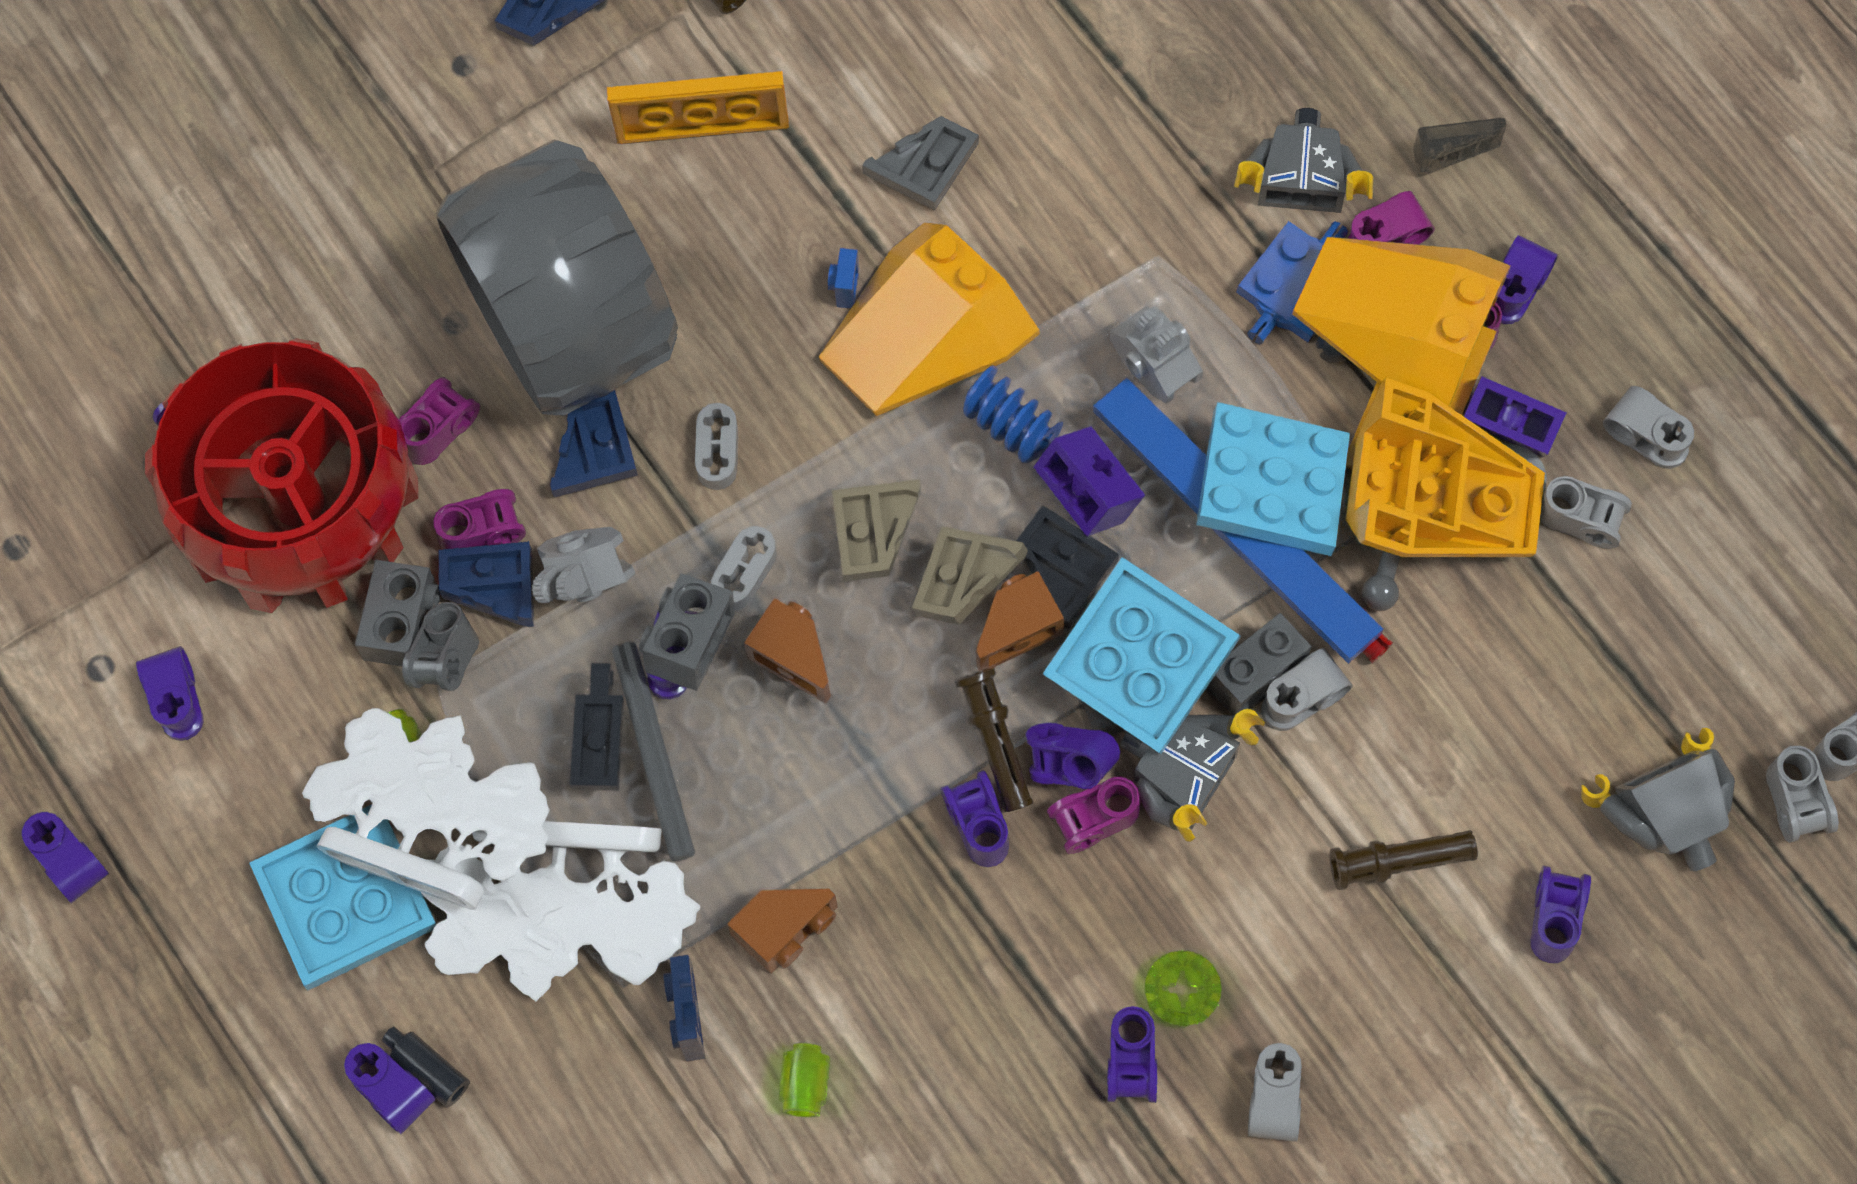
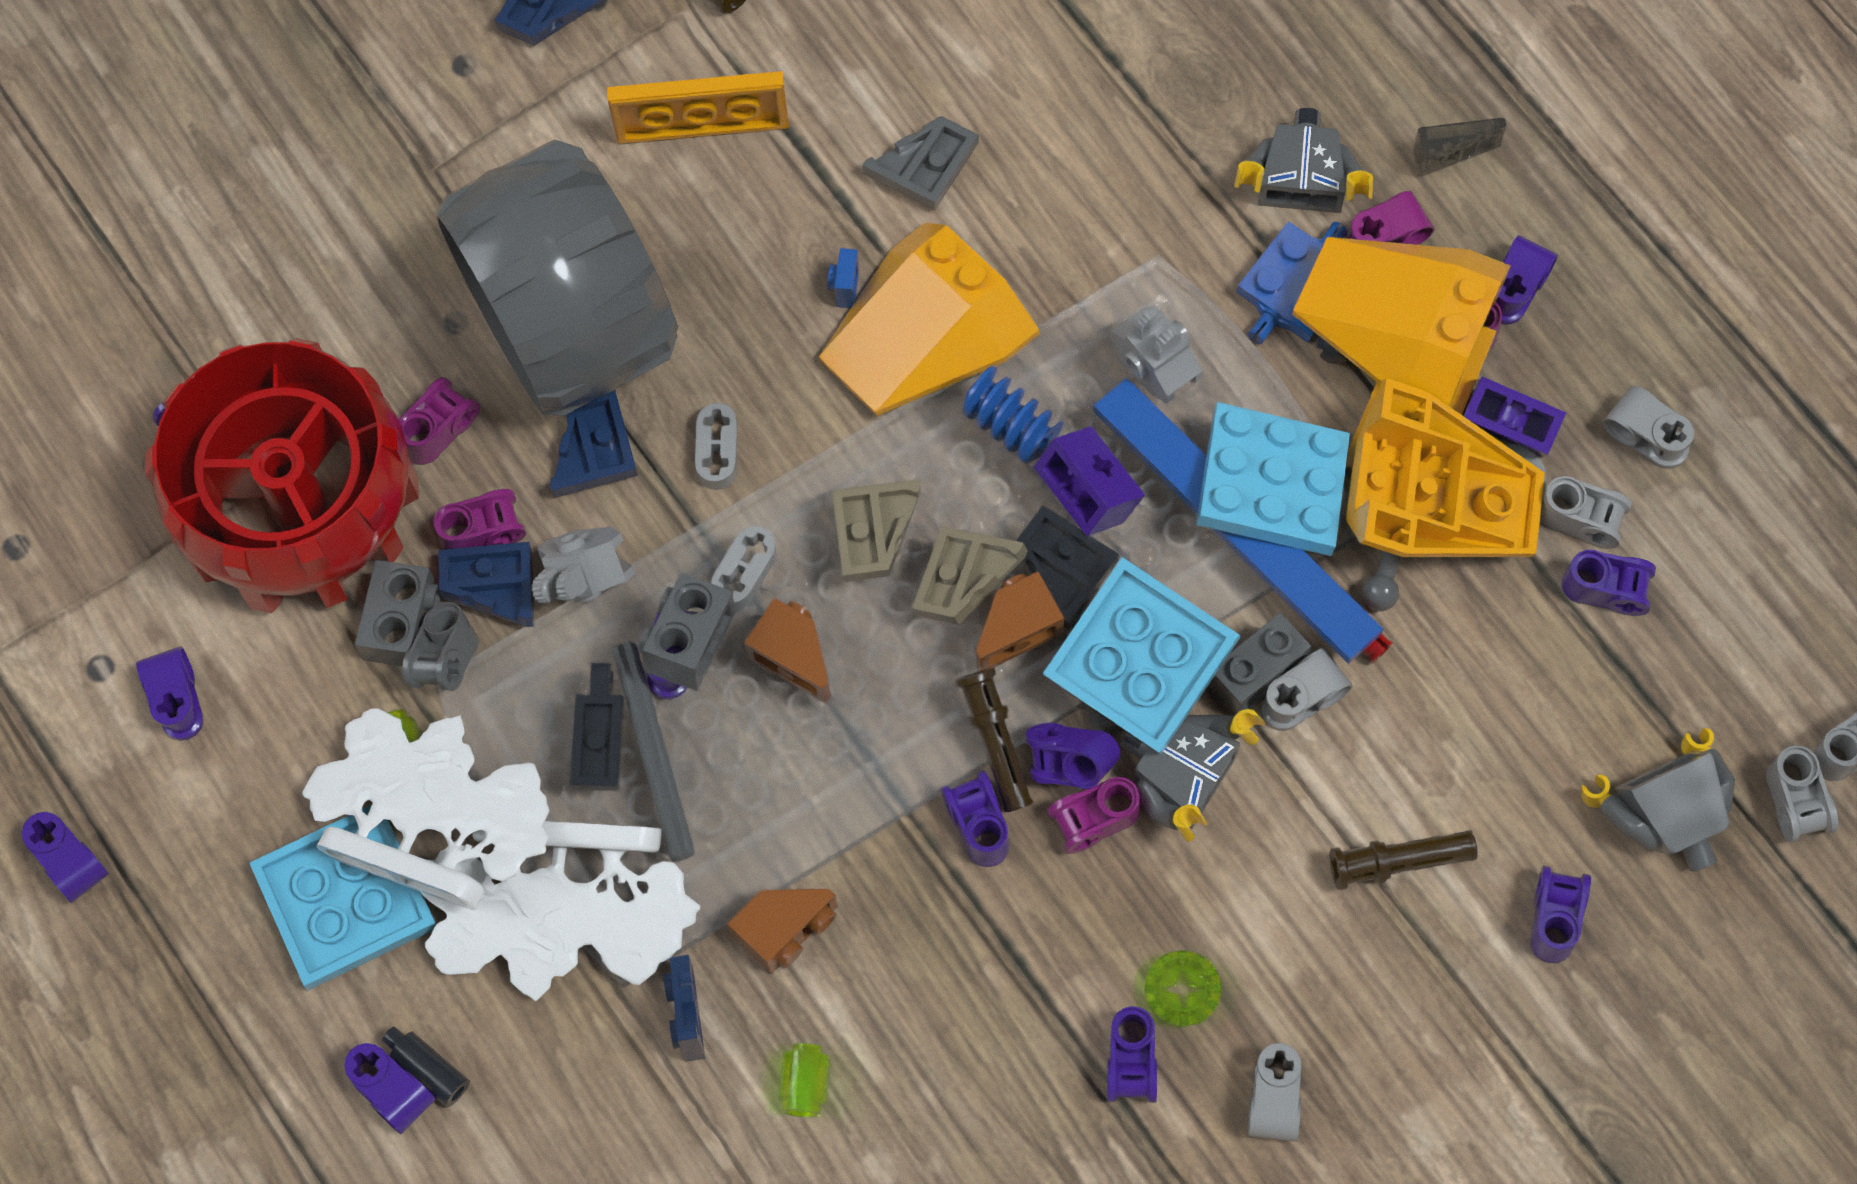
none -> dark purple piece [1561,549,1656,616]

